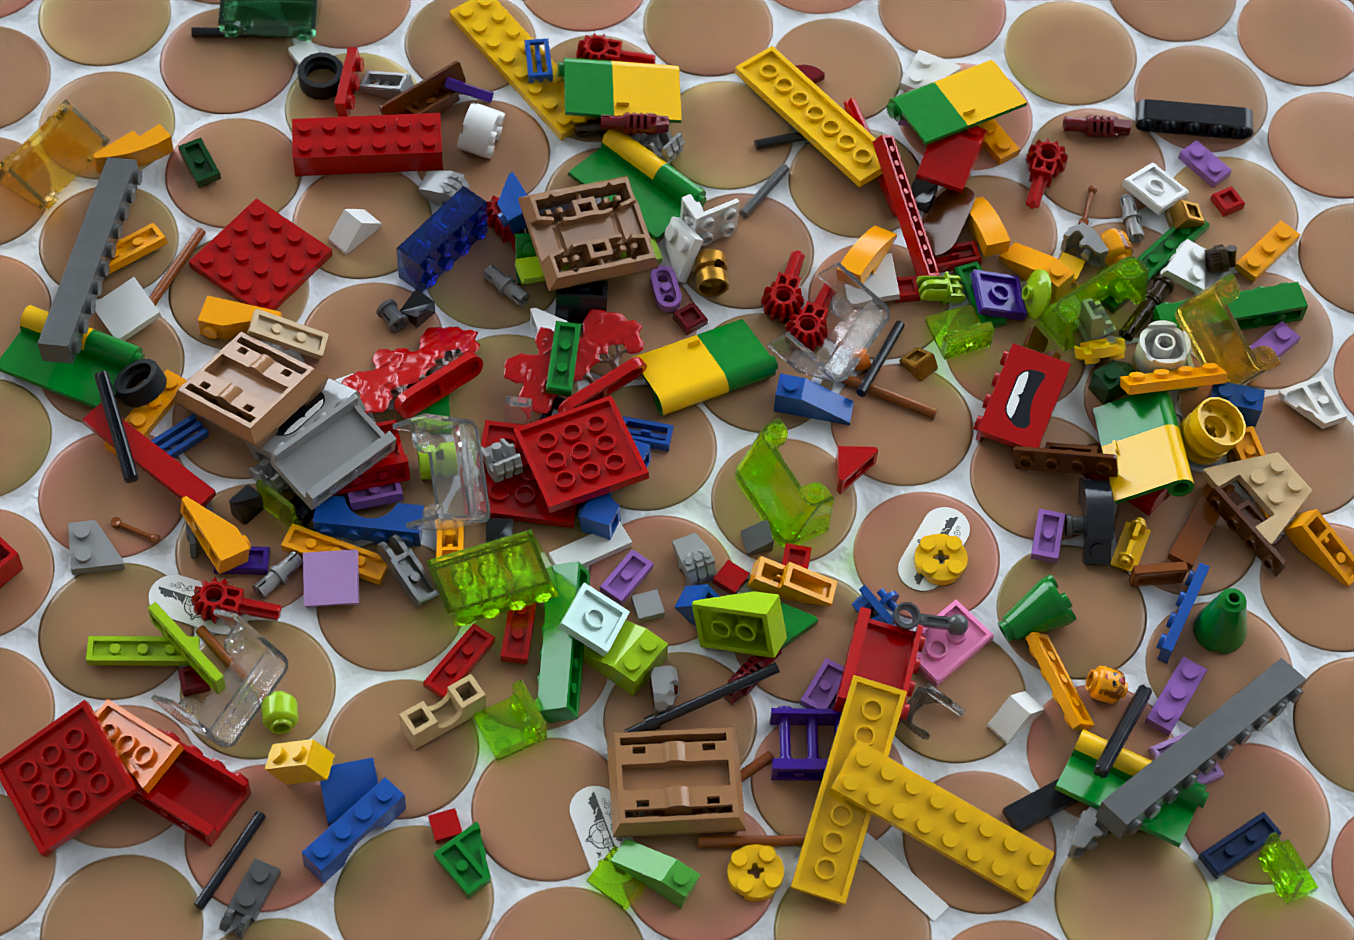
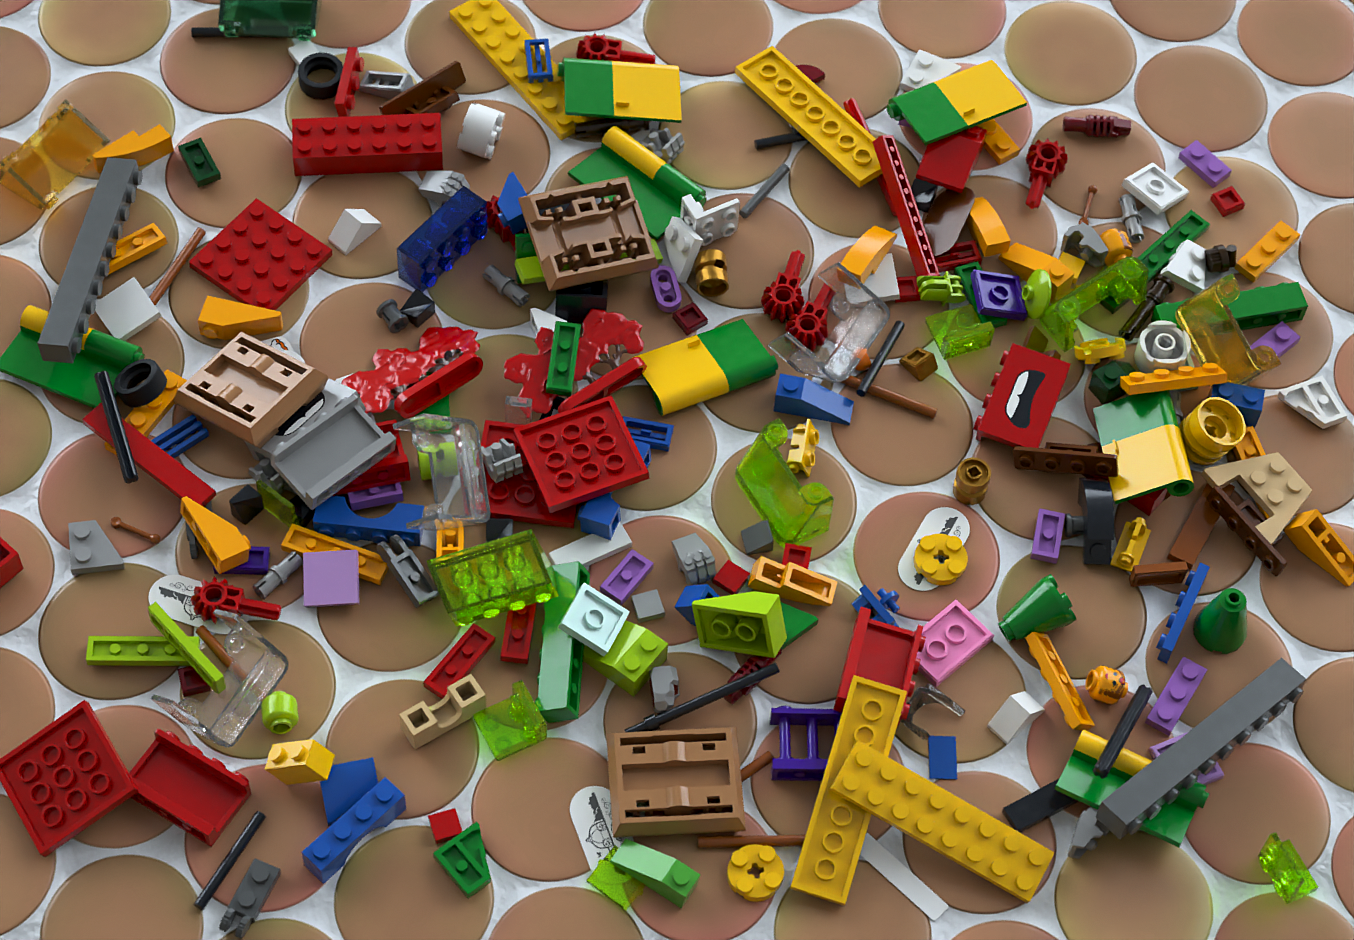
orange wing [95,699,184,793] -> none
tan plate [247,308,329,360] -> none
dark purple tile [445,77,494,103] -> none
dark red hinge [600,112,669,135] -> none
medium lavender plate [800,658,844,709] -> none
red slope [835,446,878,494] -> none
dark grey piece [892,602,968,636] -> none
light grey hand [1079,298,1117,340] -> none
black beam [1135,99,1253,140] -> none
pearl gold slope [1169,199,1205,229] -> none
dark blue tile [1198,812,1282,879] -> none
none -> yellow hinge [786,419,819,477]
none -> blue sticker [928,736,957,779]
none -> pearl gold wheel [953,457,991,505]

